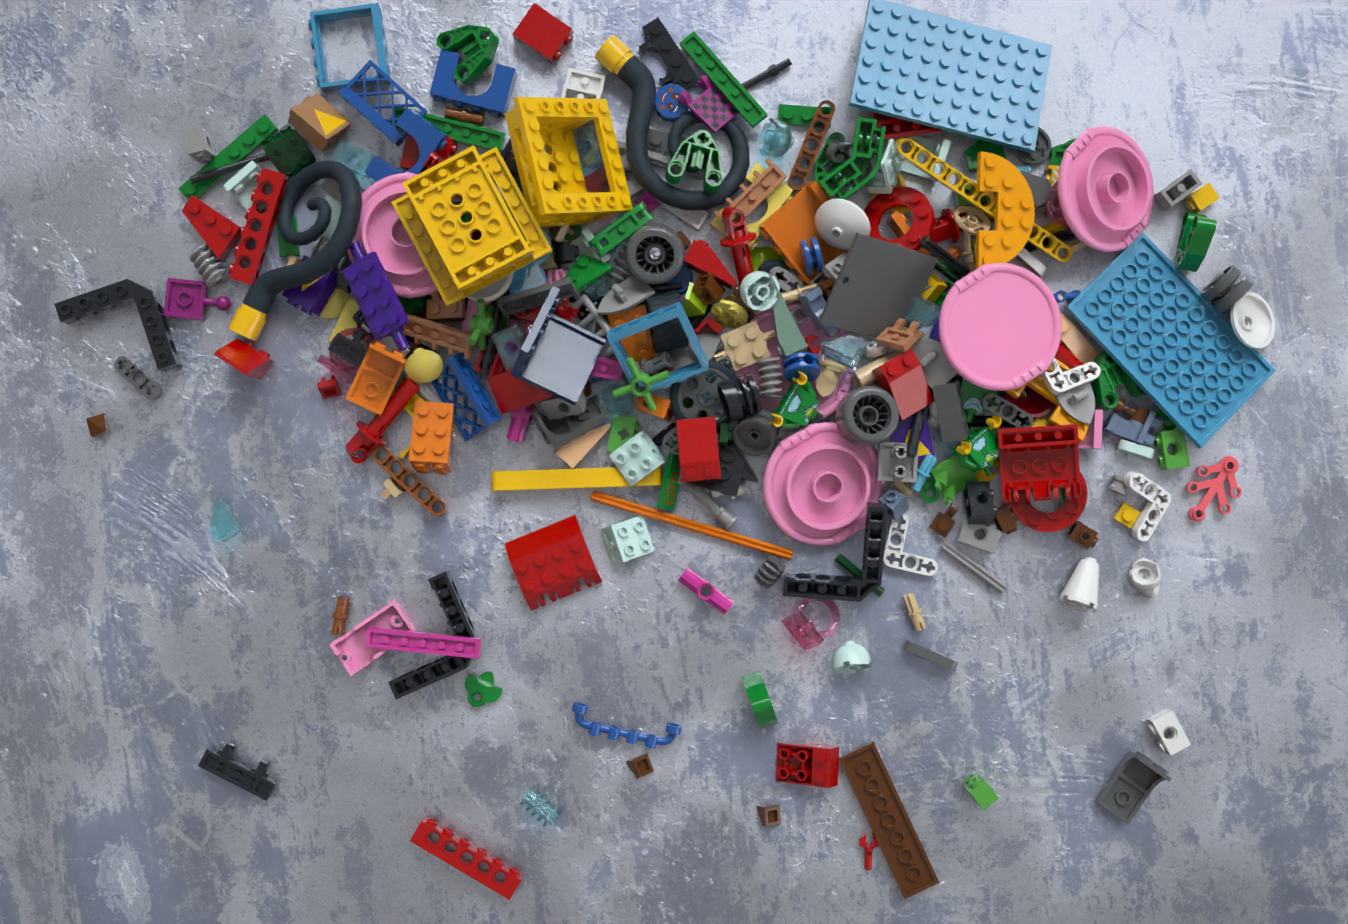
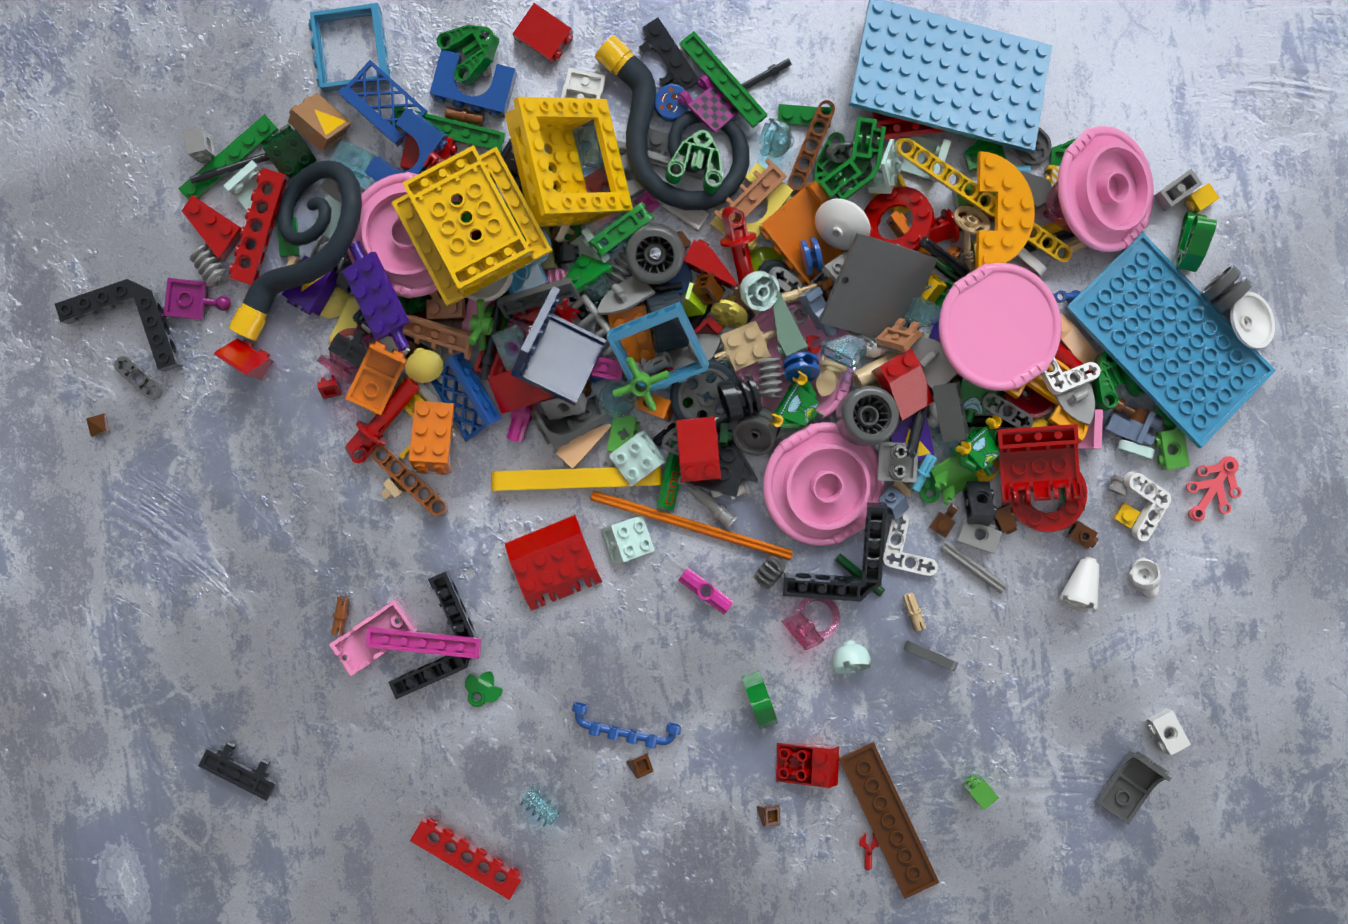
clear light blue slope [210,498,244,543] -> none

